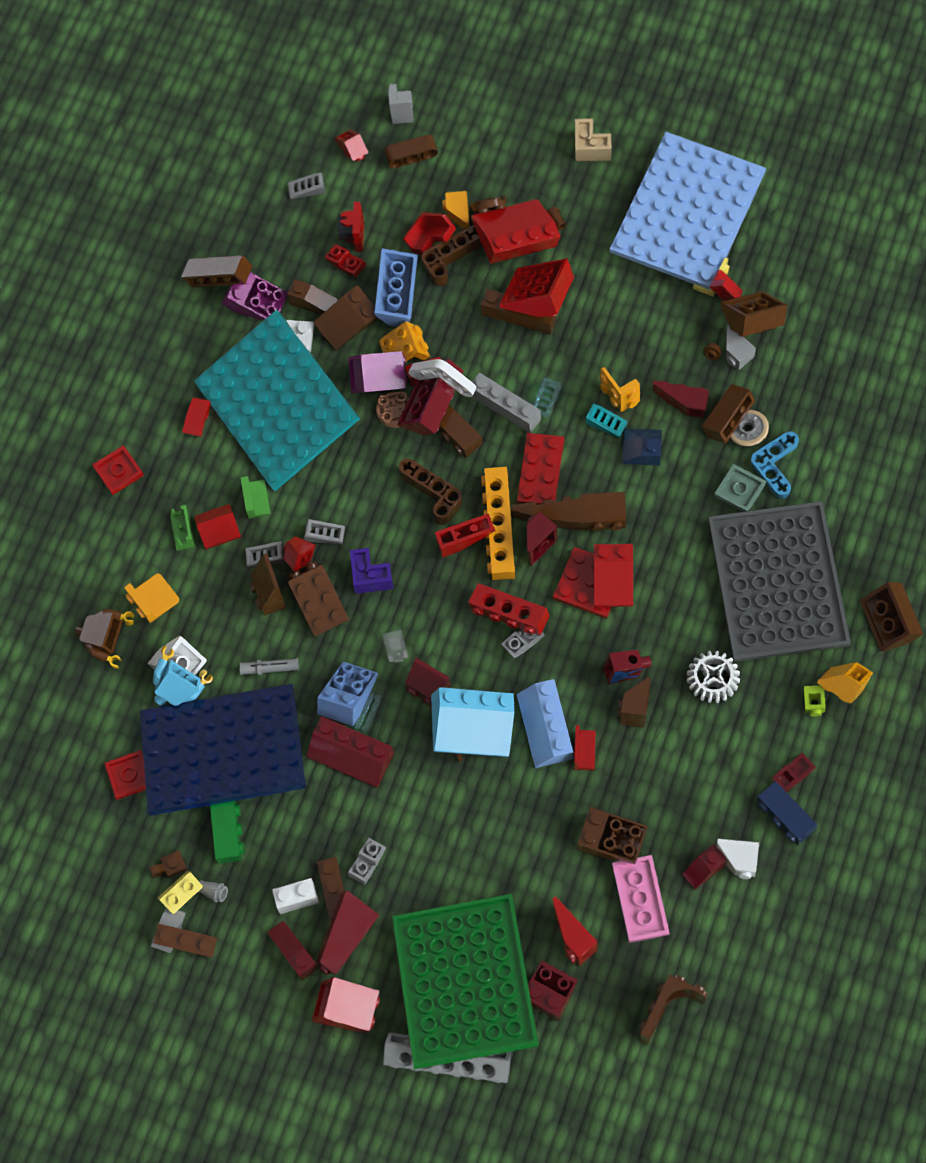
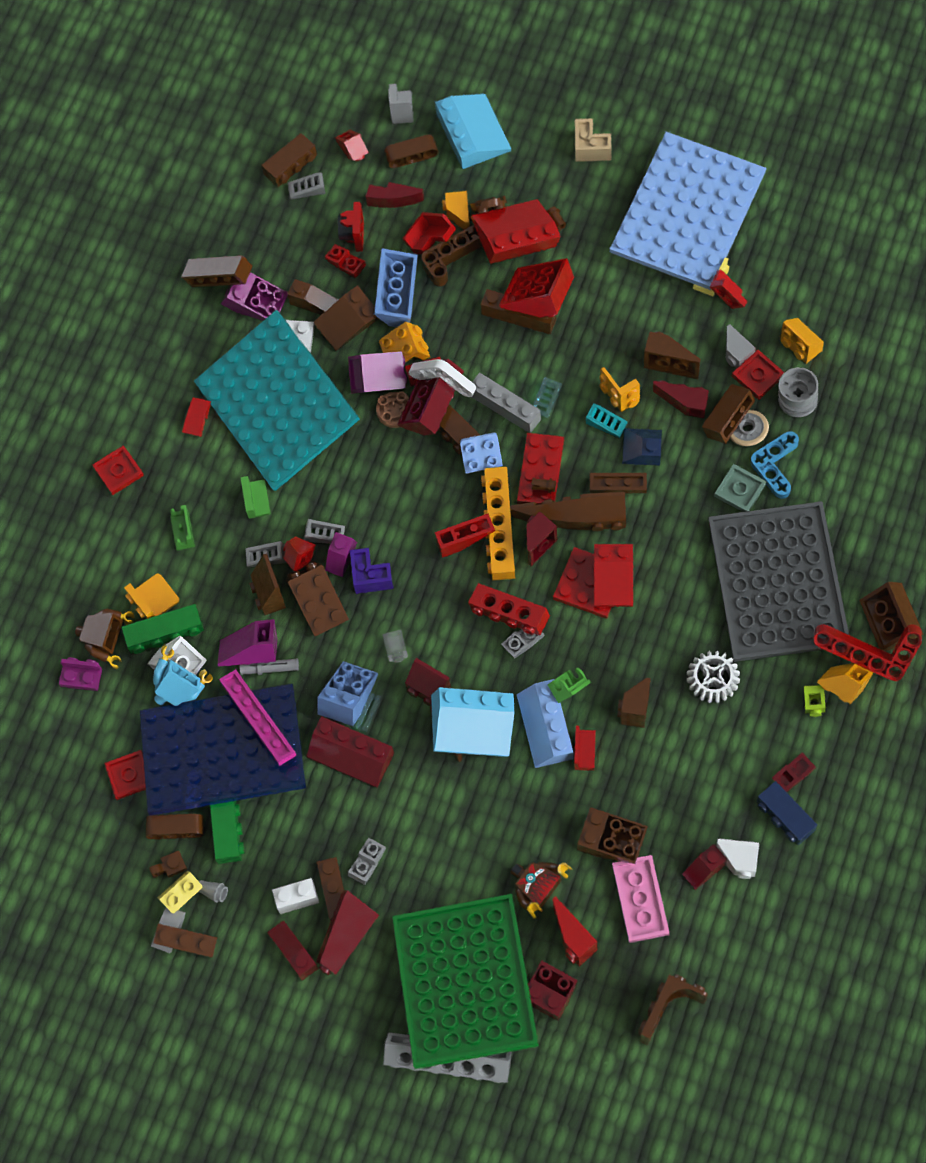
red slope [194,504,241,550] -> none
slope [312,977,380,1033] -> none
reddish brown beam [399,458,462,525] -> none
dark red torso [603,650,652,685] -> none
reddish brown plate [703,343,721,360] -> none
reddish brown slope [721,291,787,337] -> none
none -> magenta bracket [59,657,102,691]
none -> green brick [122,604,204,654]
none -> reddish brown beam [146,814,203,839]
none -> magenta slope [218,619,278,667]
none -> dark pink plate [219,669,296,766]
none -> reddish brown brick [262,133,317,187]
none -> magenta slope [325,532,357,577]
none -> dark red slope [366,182,424,208]
none -> medium azure slope [435,94,512,169]
none -> light blue bracket [460,433,503,473]
none -> torso [511,862,572,918]
none -> reddish brown pin [531,478,556,493]
none -> bright green hinge [547,668,591,703]
none -> reddish brown plate [590,473,647,493]
none -> reddish brown slope [644,332,700,379]
none -> red plate [732,350,785,400]
none -> light grey wheel [778,367,819,417]
none -> light orange slope [780,318,824,364]
none -> red beam [814,624,922,681]

